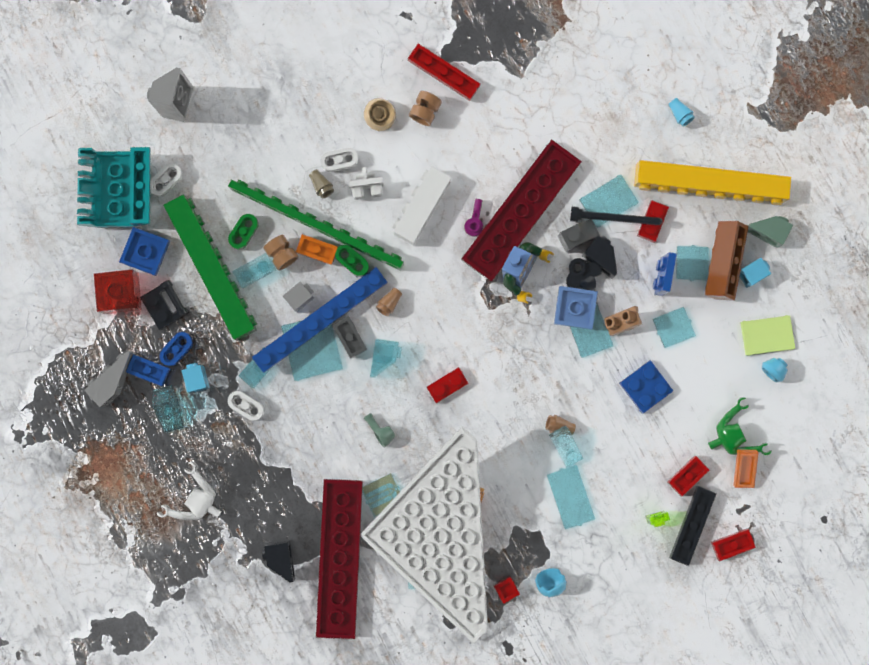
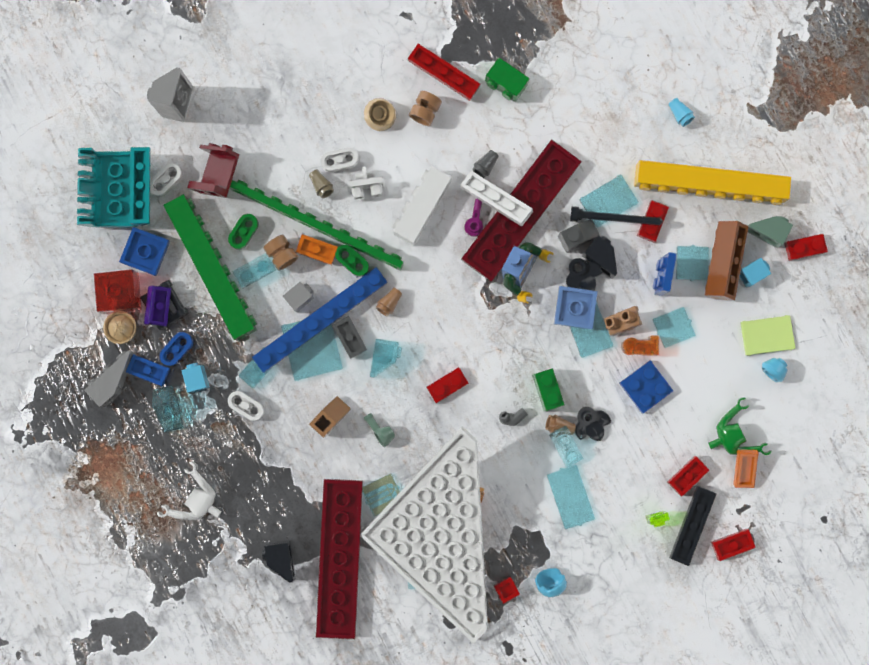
none -> tan hat [103,311,137,344]
none -> dark purple slope [144,285,171,326]
none -> dark red panel [187,143,240,198]
none -> medium nougat slope [309,396,351,438]
none -> white plate [460,171,533,226]
none -> dark grey cone [472,150,499,178]
none -> green brick [485,57,530,102]
none -> dark grey arm [499,408,528,426]
none -> green brick [532,368,565,411]
none -> black plate [575,407,611,441]
none -> clear orange leg [621,335,659,356]
none -> red plate [784,234,828,261]

